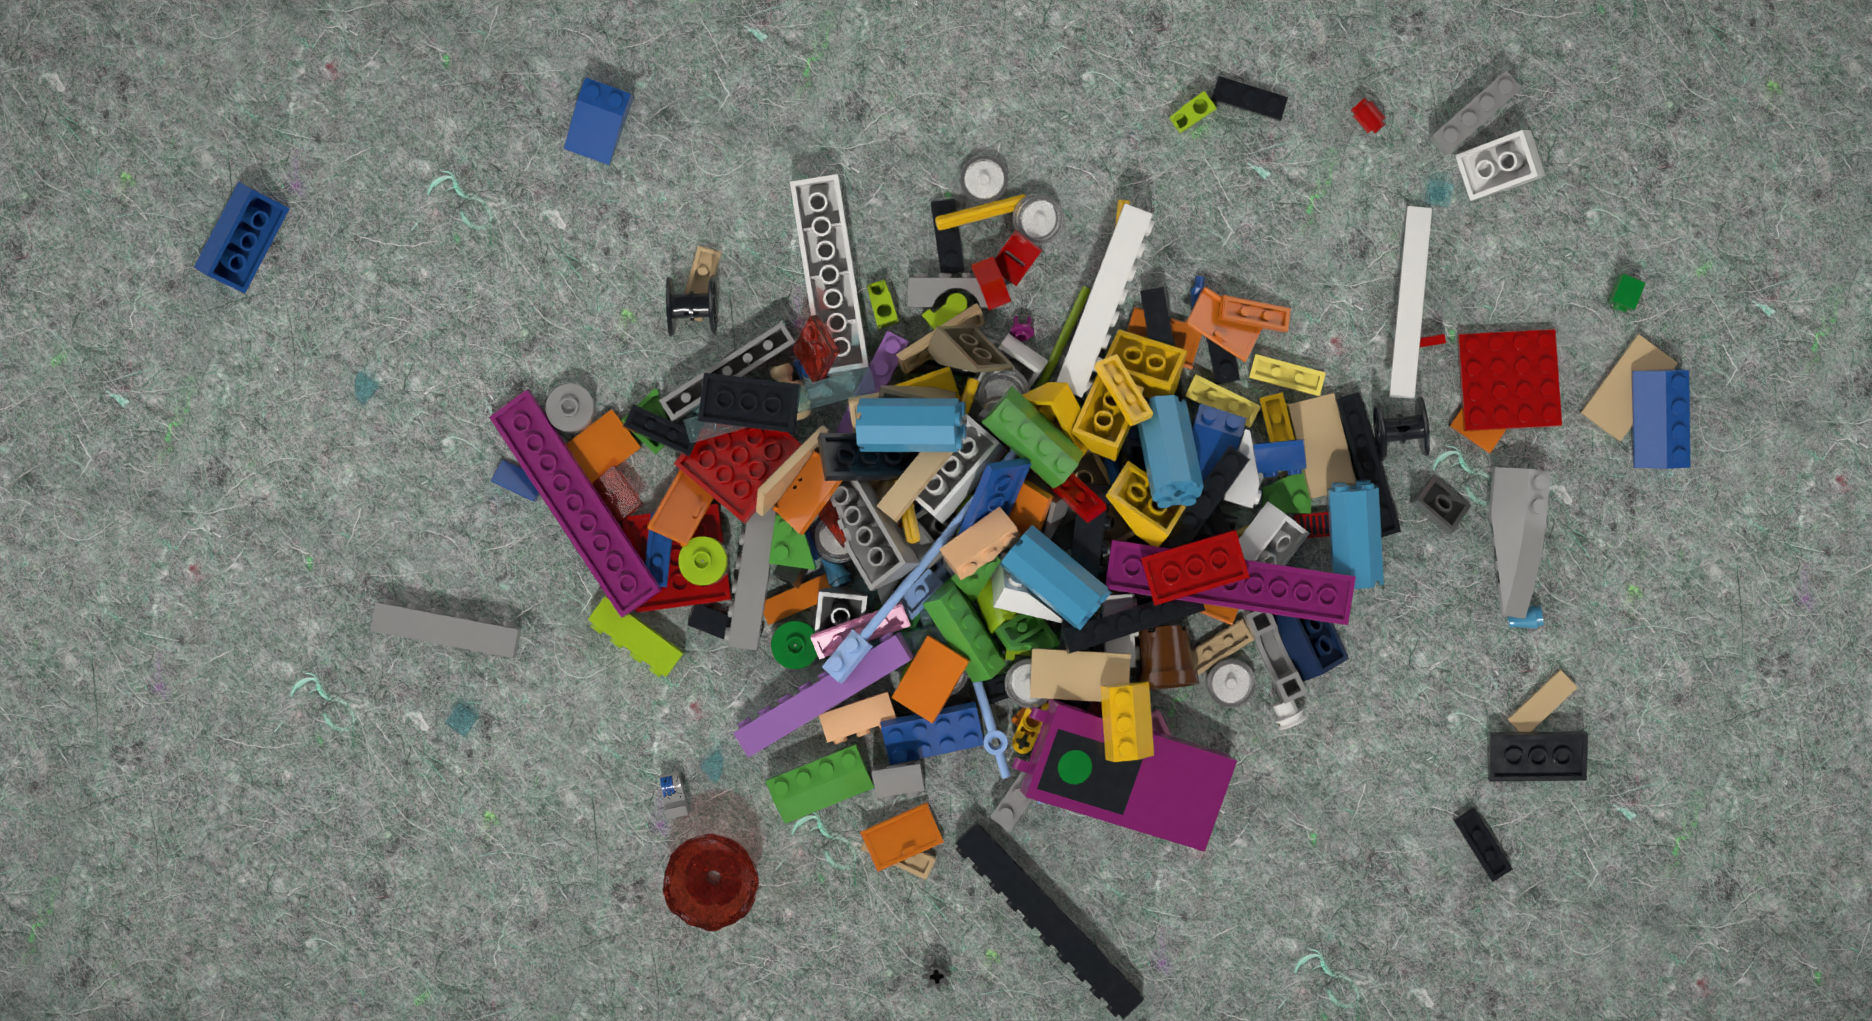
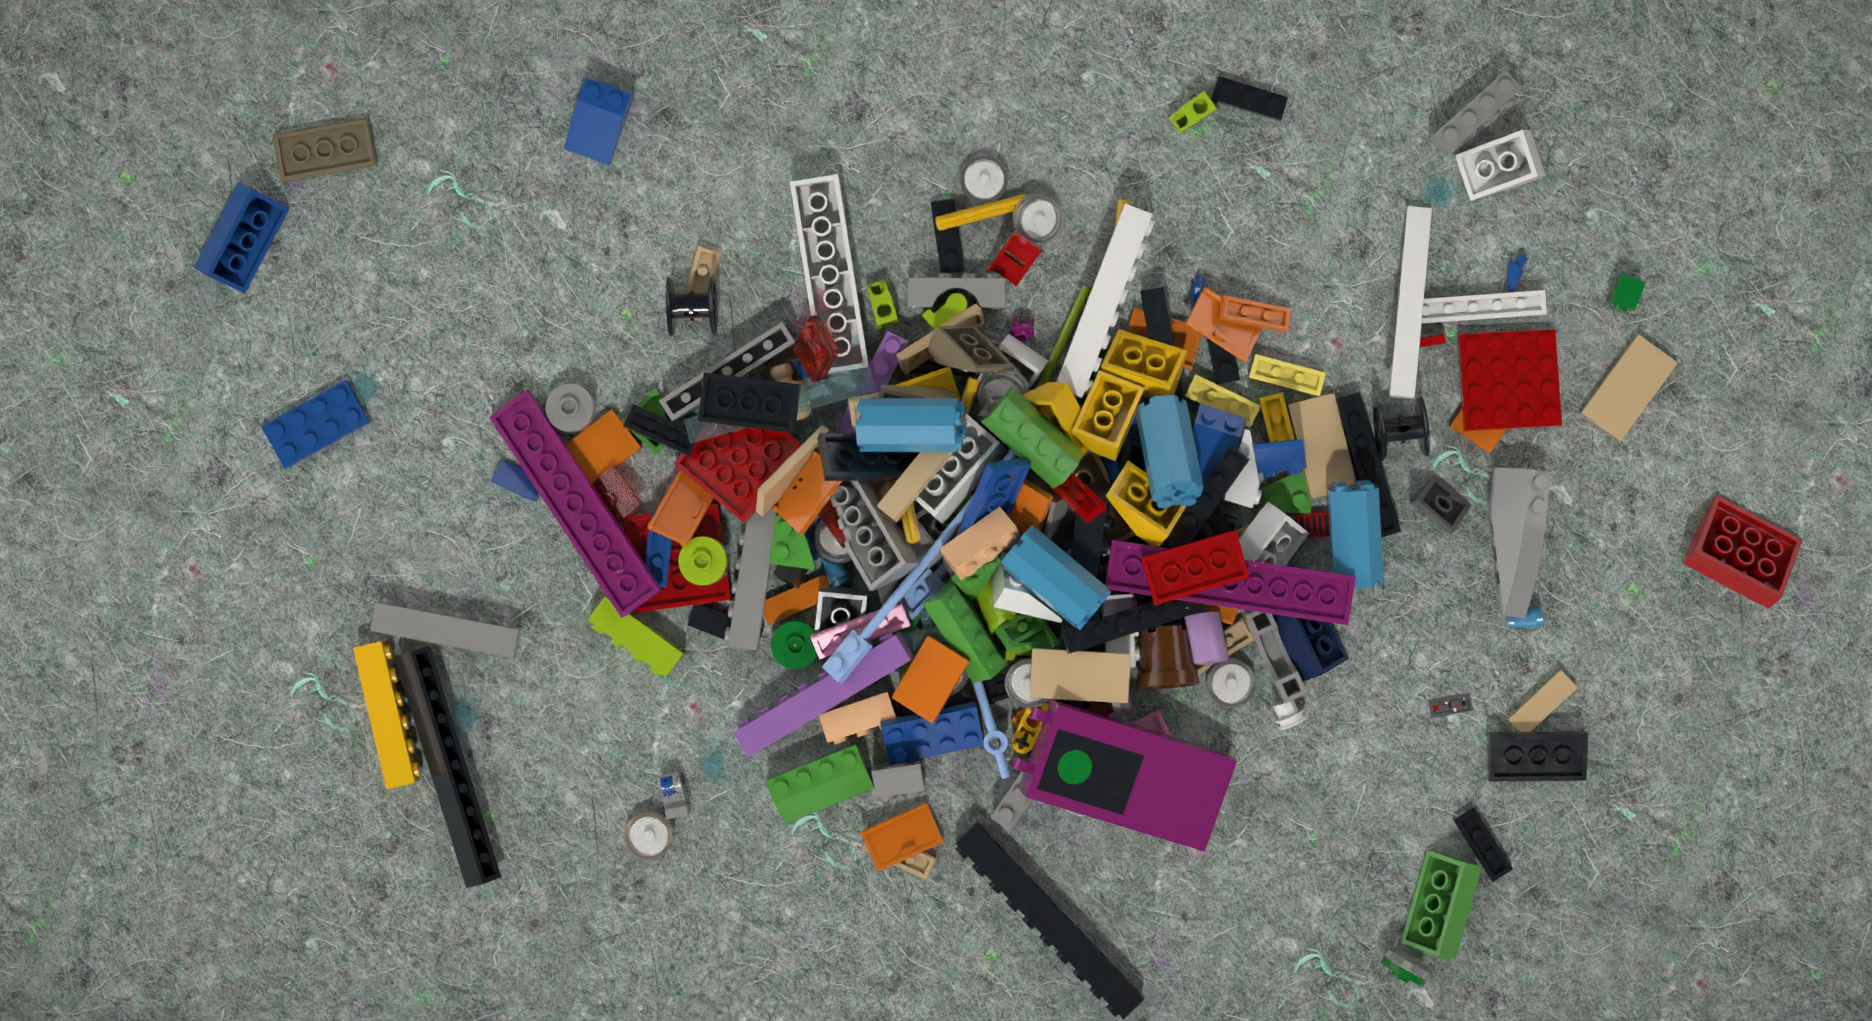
clear red piece [662,834,759,932] -> none
dark grey gear [922,959,952,991] -> none
red slope [971,256,1012,311] -> none
yellow plate [1094,354,1153,427] -> none
yellow slope [1100,682,1154,762] -> none
red brick [1351,98,1386,134] -> none
blue slope [1632,369,1691,469] -> none
none -> blue plate [261,380,371,469]
none -> dark tan tile [273,118,377,183]
none -> yellow brick [353,640,421,790]
none -> black brick [394,646,501,888]
none -> clear piece [624,810,674,861]
none -> lavender brick [1185,612,1229,665]
none -> clear piece [1380,945,1433,987]
none -> bright green slope [1401,850,1482,960]
none -> white plate [1421,290,1547,324]
none -> dark grey sticker [1428,693,1473,718]
none -> blue bar [1506,253,1528,293]
none -> red slope [1683,495,1802,609]

